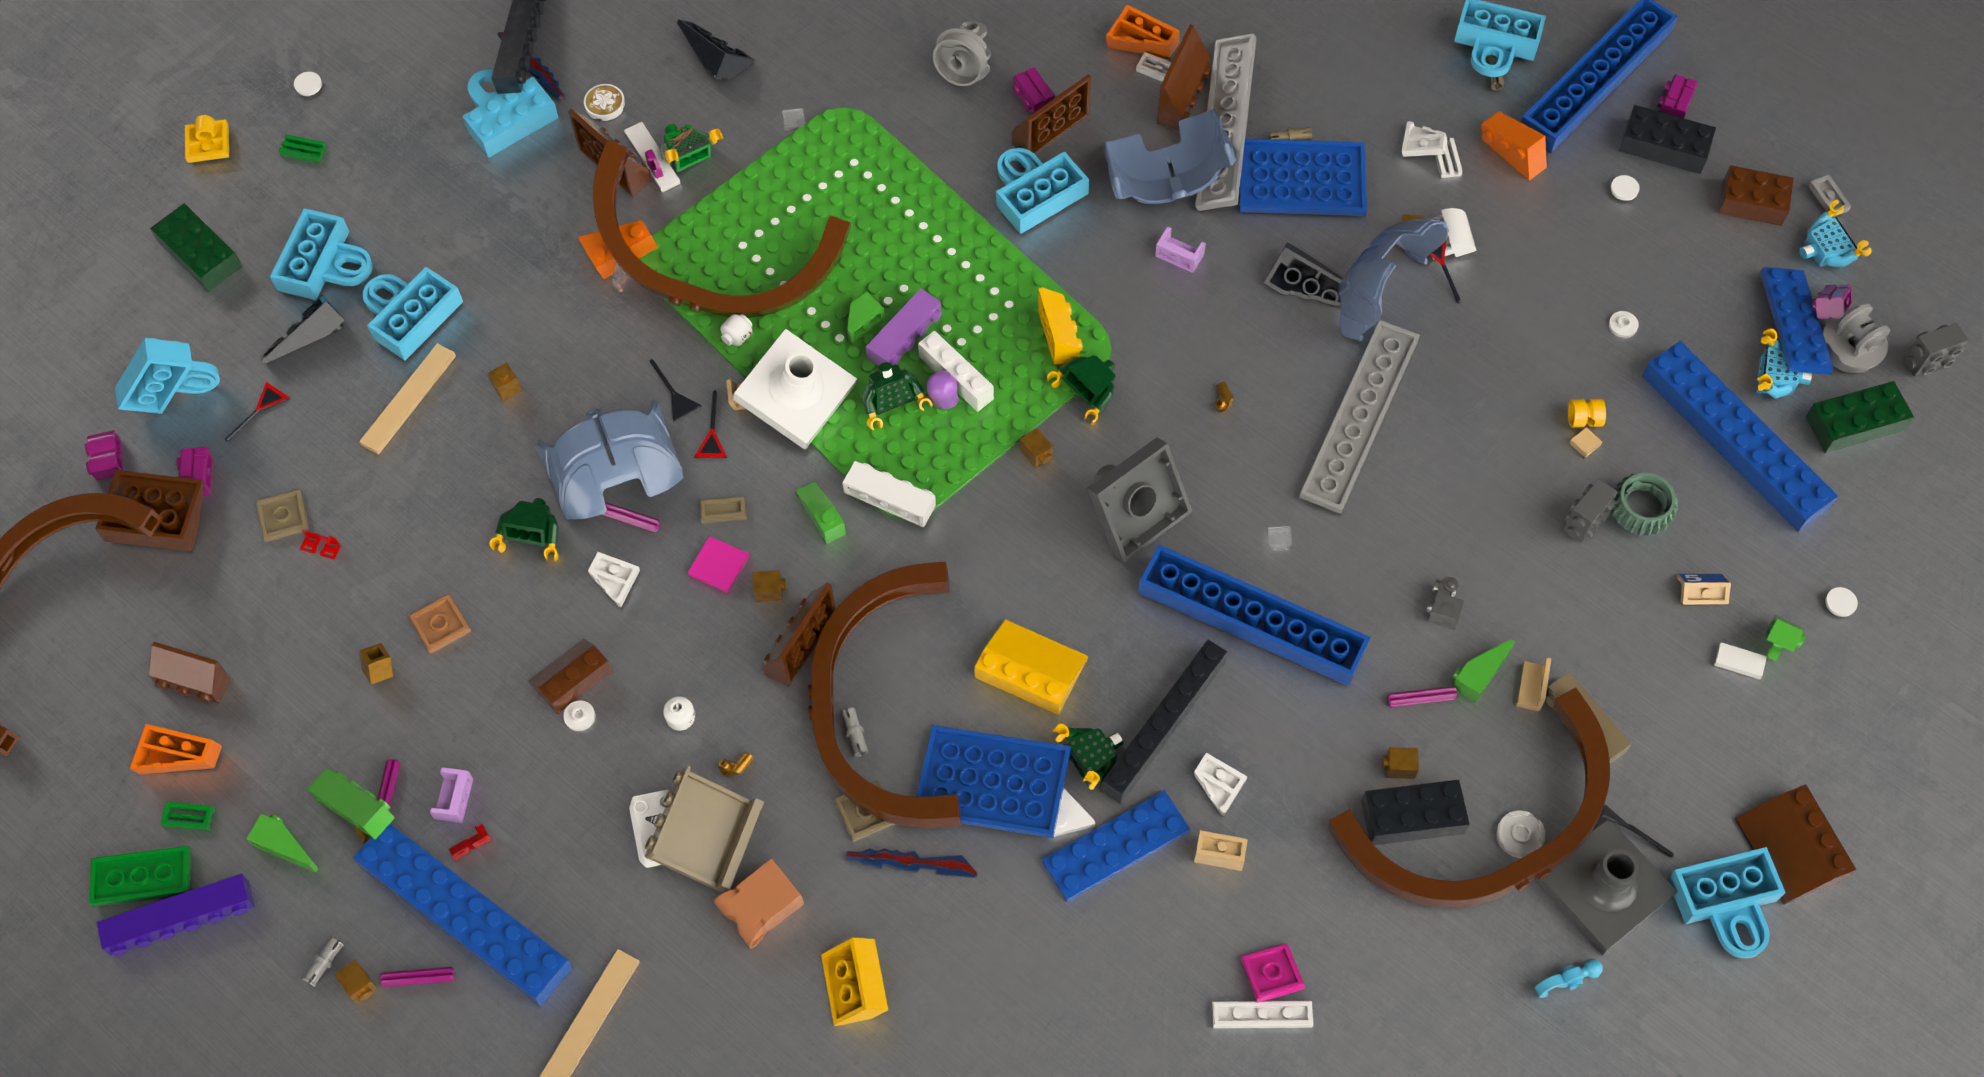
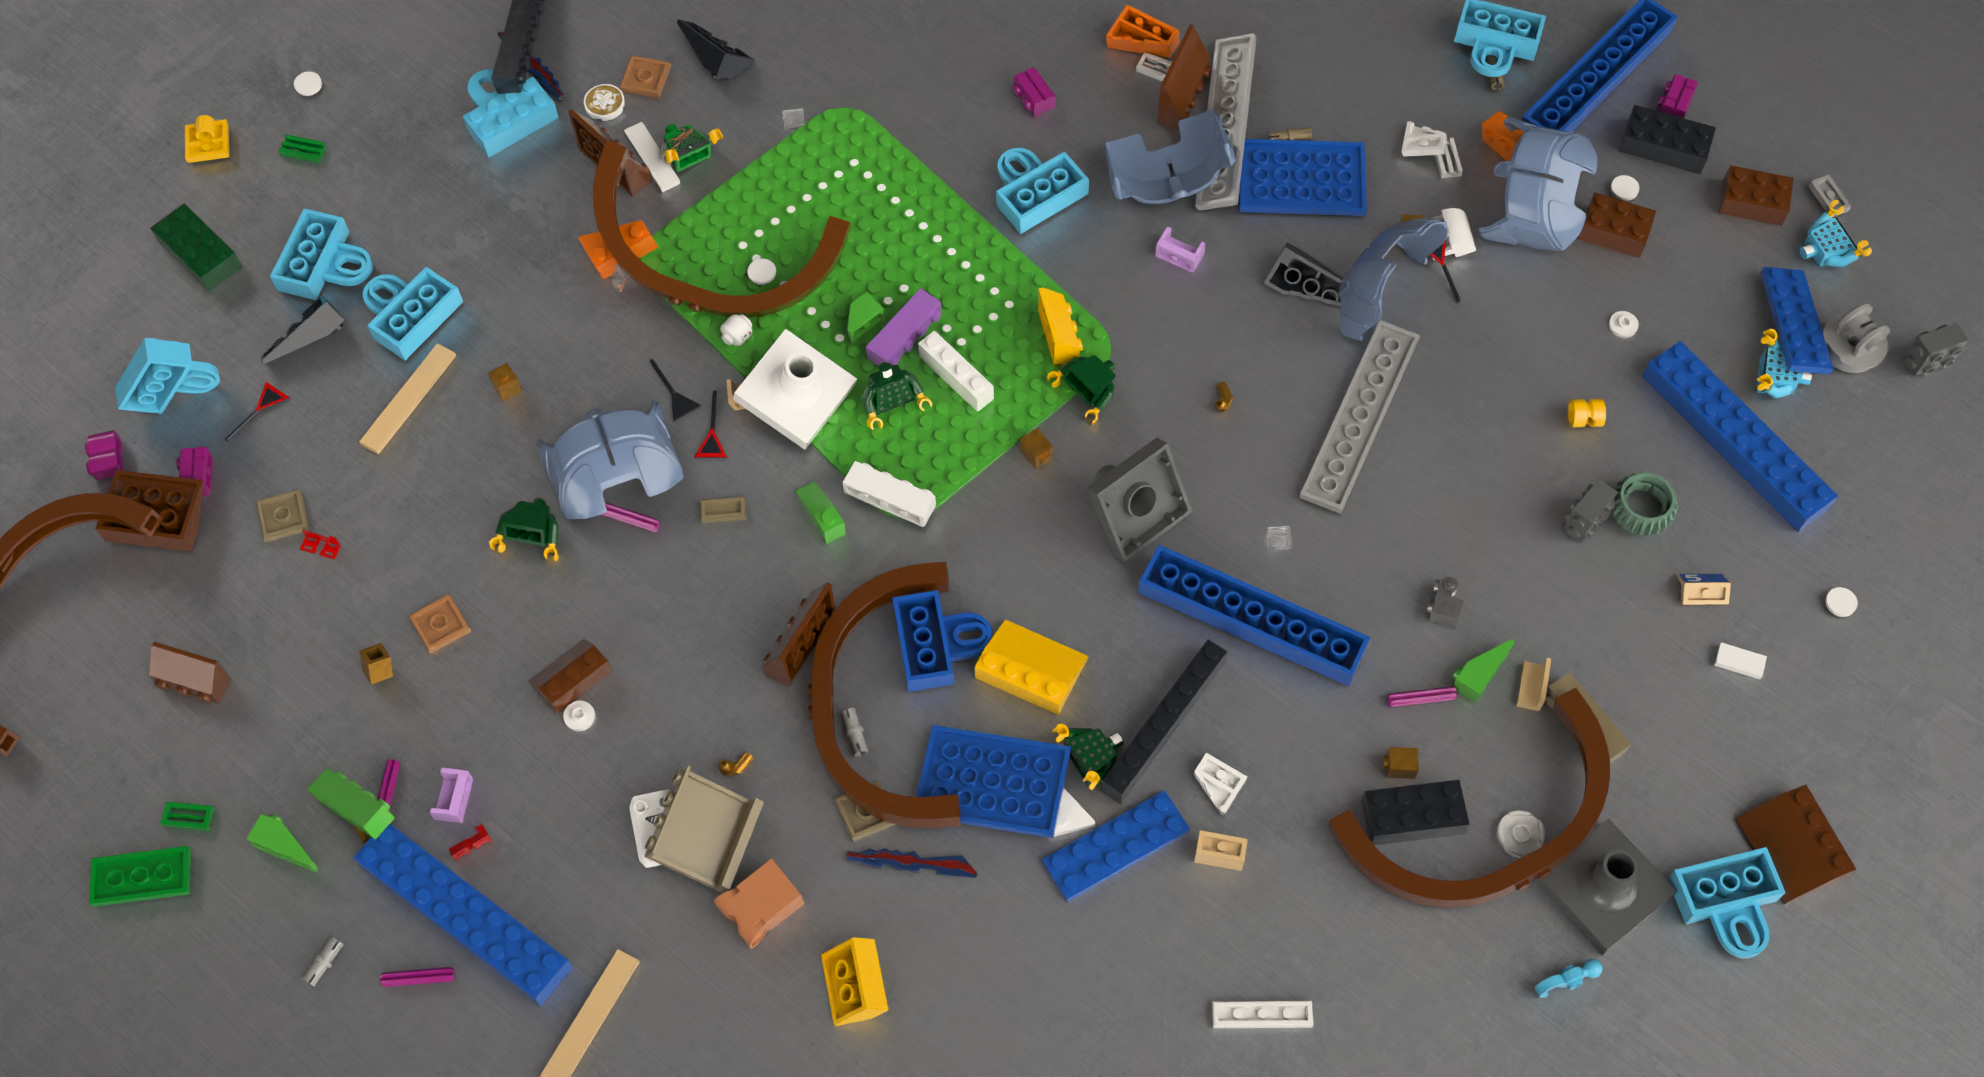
dark purple brick [97,873,255,956] -> none
orange wedge [130,724,222,775] -> none
pearl gold brick [334,960,377,1004] -> none
white wing [588,552,640,607] -> none
magenta tile [645,149,664,179] -> none
white head [663,696,695,731] -> none
dark pink tile [688,536,750,594] -> none
pearl gold brick [752,570,786,602] -> none
medium lavender hair [927,370,959,410] -> none
light grey piece [933,21,991,86] -> none
reddish brown slope [1012,74,1091,154] -> none
dark pink tile [1241,943,1305,1003] -> none
tan tile [1569,427,1602,458] -> none
black piece [1602,804,1674,857] -> none
bright green brick [1765,615,1806,661] -> none
dark green brick [1806,381,1915,453] -> none
magenta brick [1813,284,1853,319] -> none
none -> medium nougat tile [619,55,671,99]
none -> white piece [747,259,776,285]
none -> blue brick [893,590,992,692]
none -> sand blue piece [1479,117,1598,251]
none -> reddish brown brick [1578,192,1656,258]

